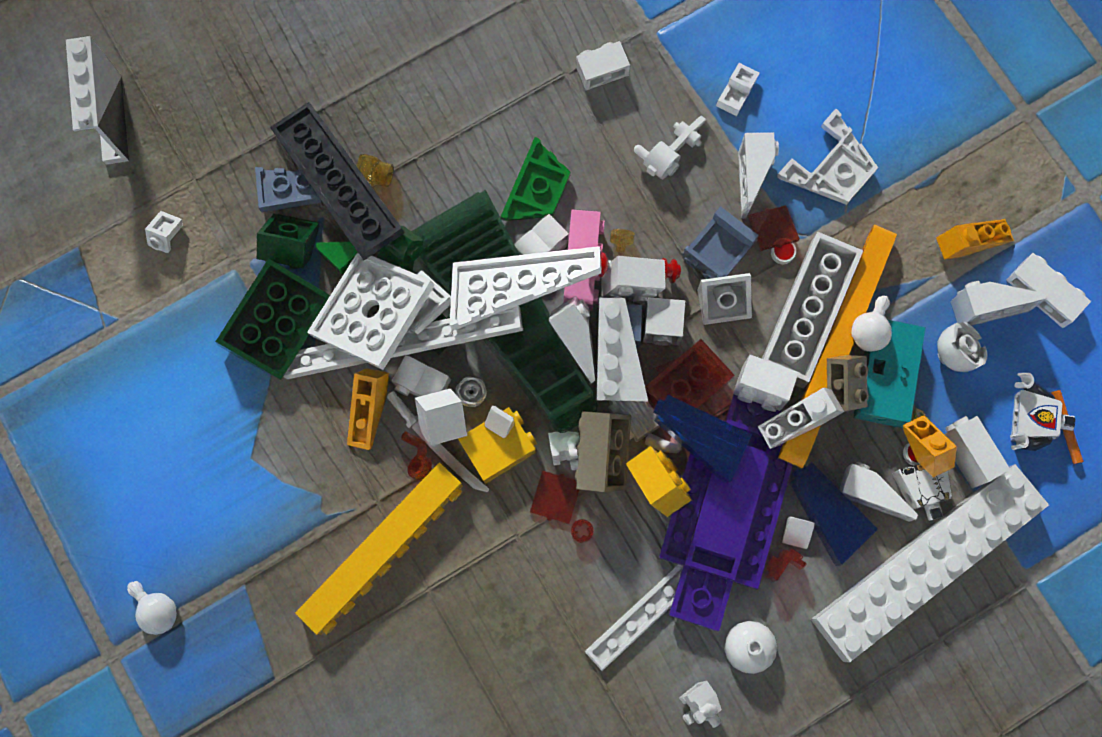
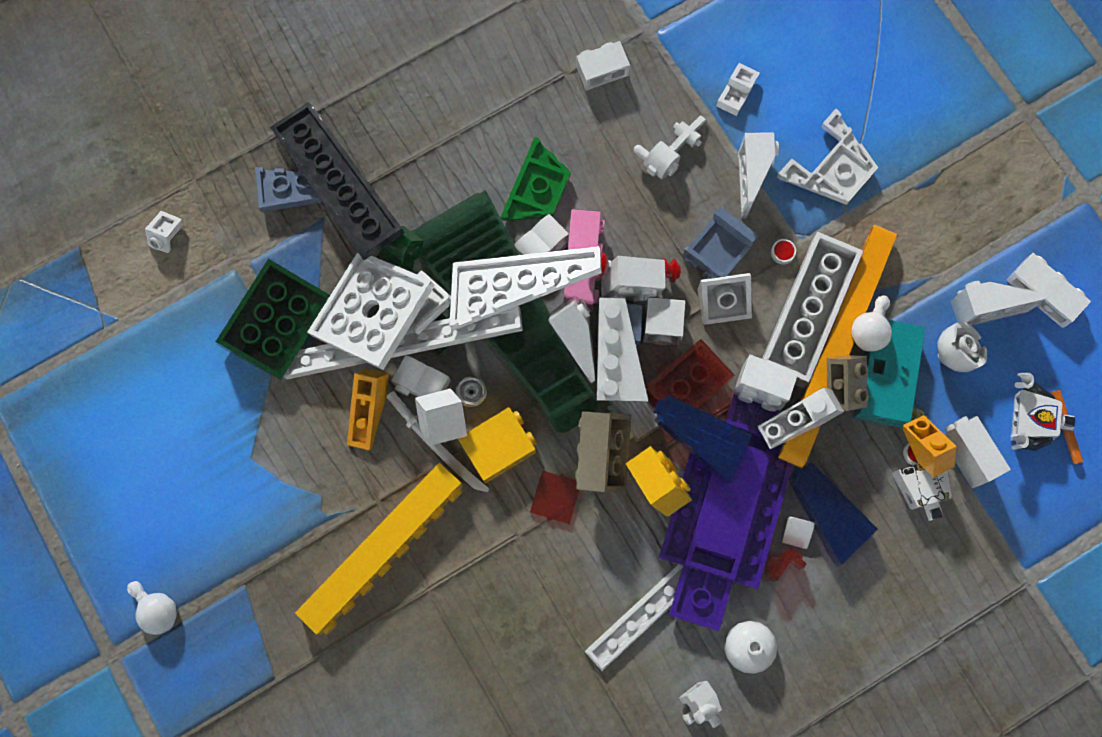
white panel [66,36,129,165] -> none
dark green slope [256,213,319,269] -> none
green slope [316,242,358,276] -> none
clear yellow piece [356,154,394,187] -> none
clear red plate [401,431,432,481] -> none
white slope [485,406,515,438] -> none
white piece [548,431,580,470] -> none
clear red bush [571,519,594,543] -> none
clear yellow tile [610,229,635,252] -> none
white arm [645,433,684,454] -> none
clear red piece [748,205,800,251] -> none
white brick [810,464,1049,662] -> none
white slope [837,462,918,522] -> none
light orange slope [936,219,1014,260] -> none

